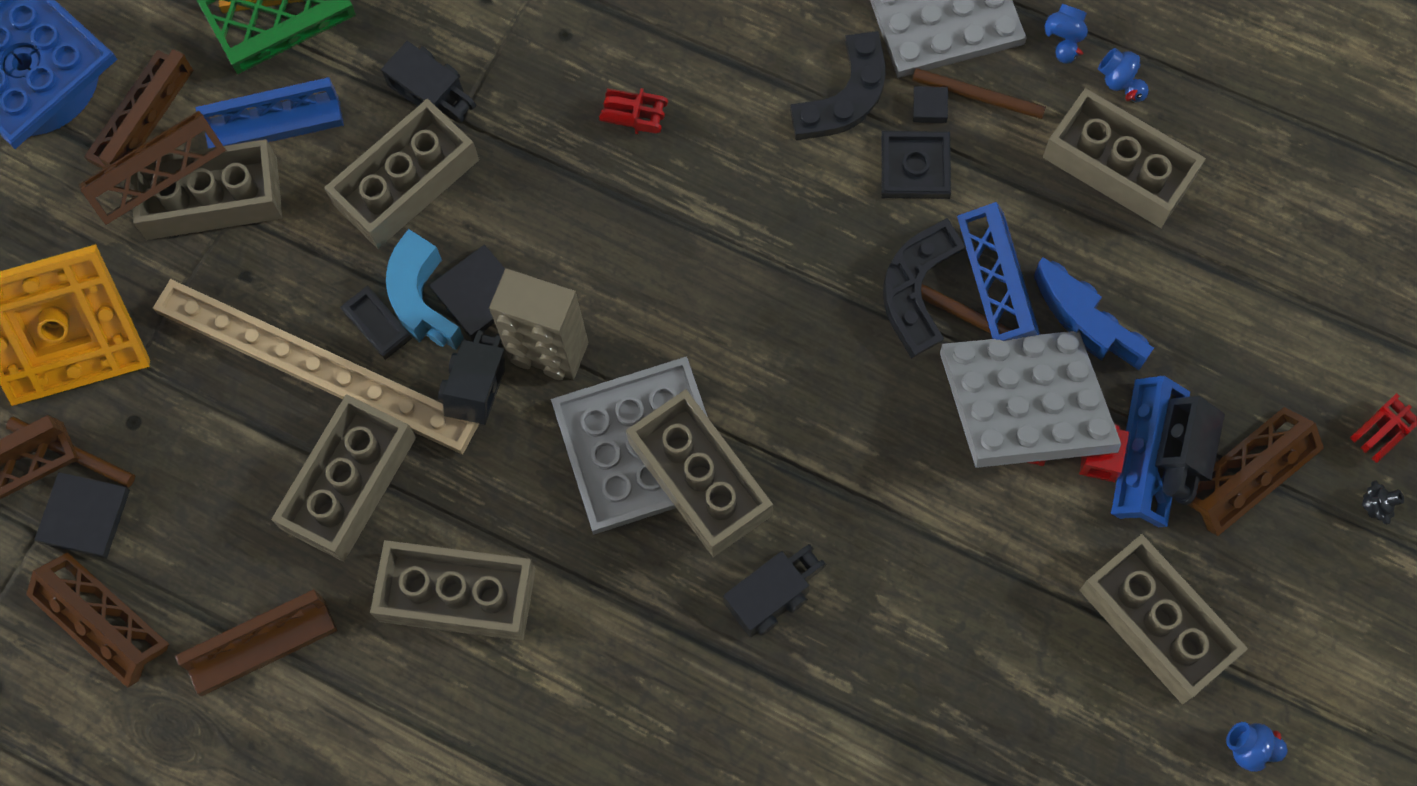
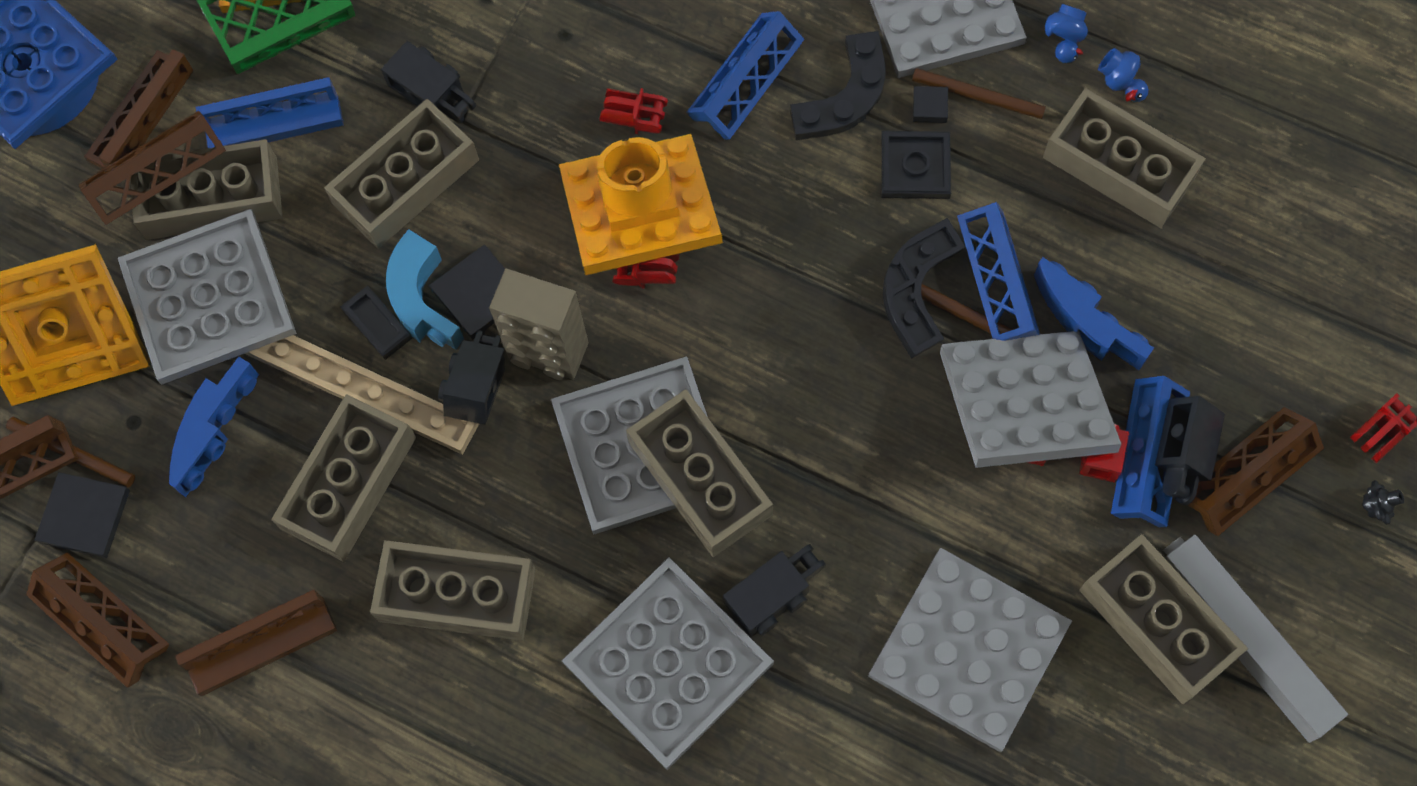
blue animal [1226,722,1288,772] -> none
none -> light grey plate [117,209,297,385]
none -> blue slope [169,356,259,497]
none -> light orange piece [559,134,723,275]
none -> light grey plate [562,558,774,770]
none -> red arm [612,253,680,289]
none -> blue fence [686,11,804,140]
none -> light grey plate [868,548,1072,753]
none -> light grey brick [1163,535,1349,743]

